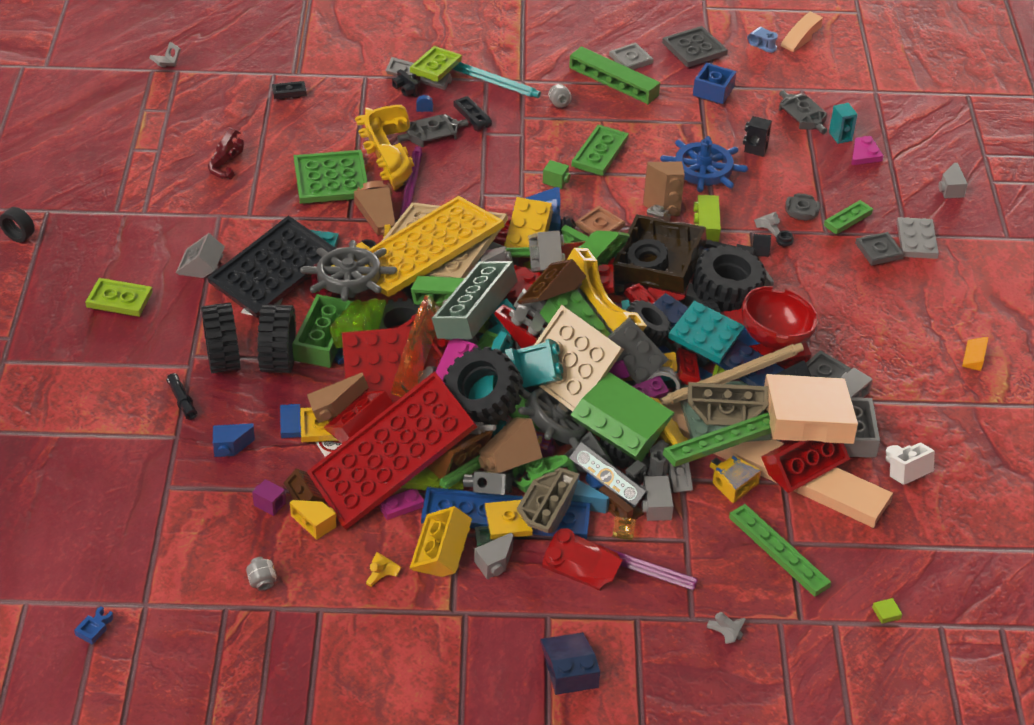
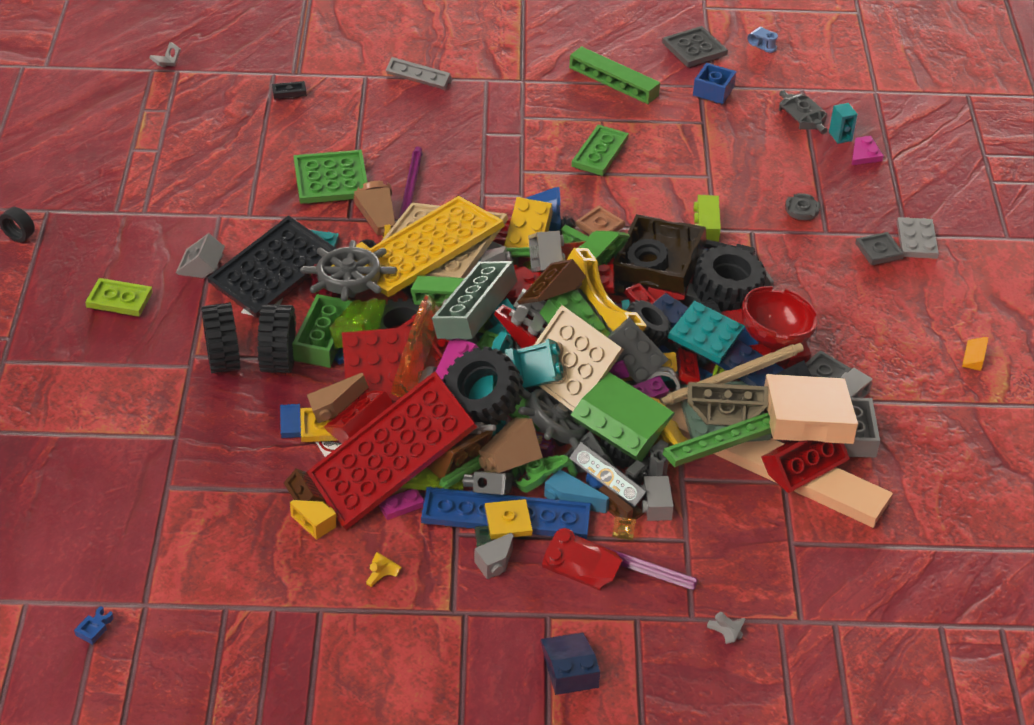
black pin [166,373,198,420] -> none
dark red animal [208,128,244,180] -> none
blue slope [213,423,255,457] -> none
light grey head [246,557,277,591] -> none
magenta brick [252,479,286,516] -> none
yellow piece [355,105,414,191] -> none
black hips [392,69,421,98] -> none
dark grey plate [397,114,468,147] -> none
lime plate [410,46,462,82] -> none
yellow slope [410,506,472,577] -> none
blue tile [416,95,433,112] -> none
teal piece [453,62,541,98] -> none
black plate [454,96,492,131] -> none
dark tan wedge [517,467,580,533] -> none
bright green brick [543,160,571,189] -> none
light grey head [548,84,572,108] -> none
light grey tile [609,43,653,70] -> none
medium nougat slope [643,161,685,216] -> none
light grey slope [647,205,671,221] -> none
blue piece [660,136,748,192] -> none
light grey slope [667,461,693,493] -> none
yellow torso [710,456,761,503] -> none
bright green plate [729,504,831,597] -> none
black brick [743,116,772,157] -> none
black slope [752,234,771,257] -> none
light grey piece [754,212,780,237] -> none
black plate [776,231,794,247] -> none
light nougat slope [781,12,823,52] -> none
bright green plate [824,200,873,235] -> none
lime tile [872,598,902,624] -> none
white brick [886,442,935,485] -> none
light grey slope [939,163,967,198] -> none

